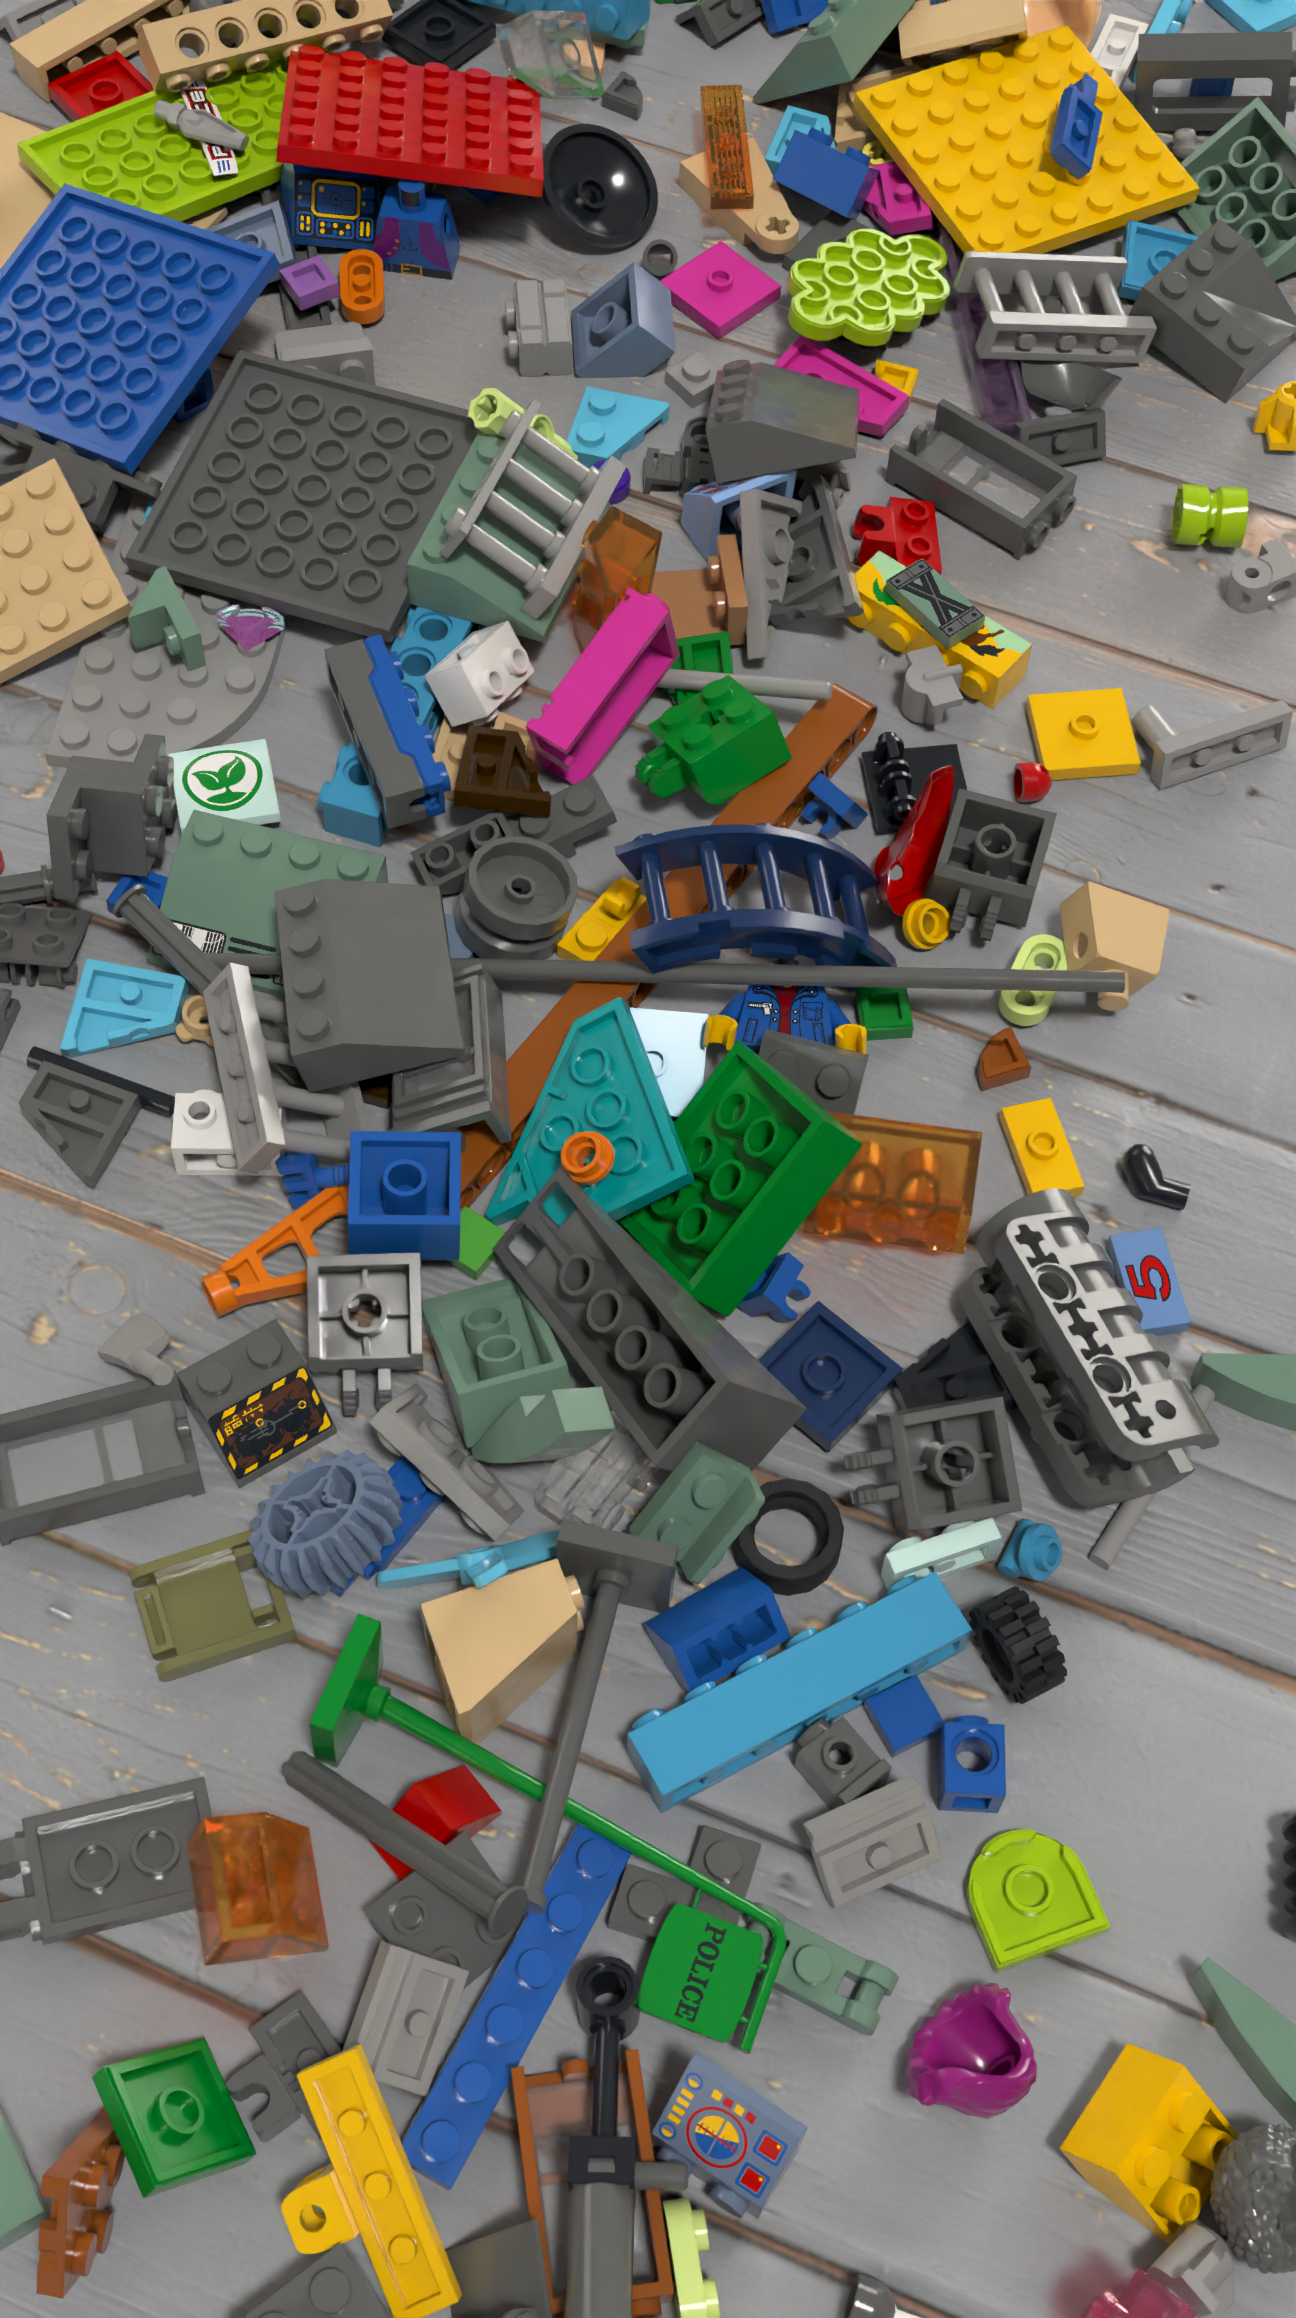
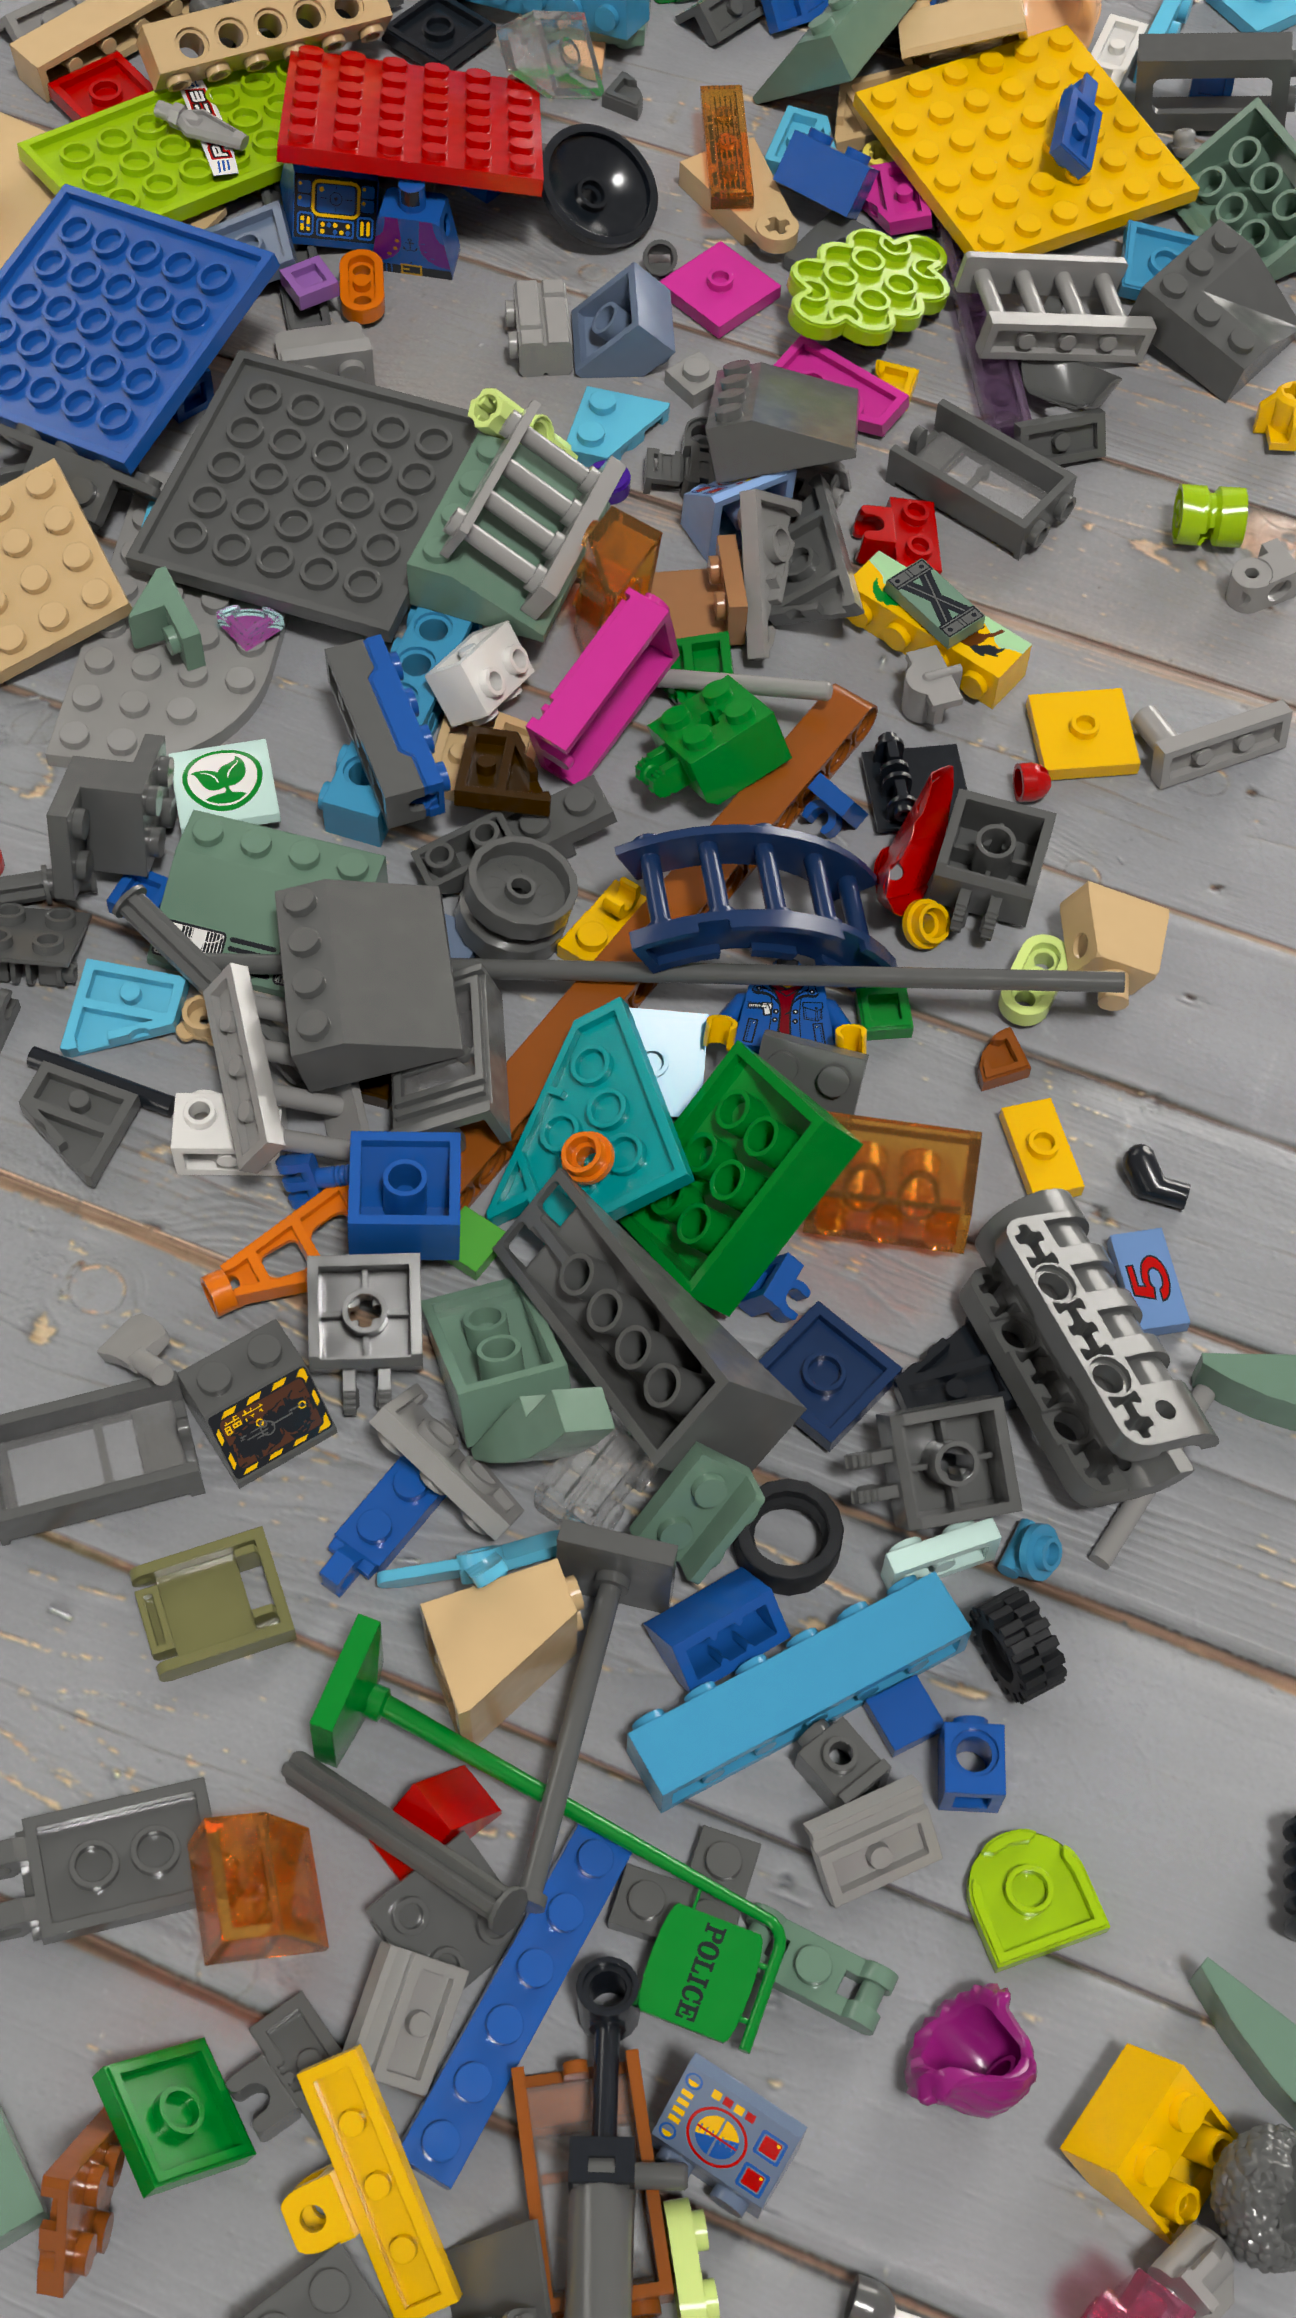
sand blue gear [248,1449,403,1598] -> none

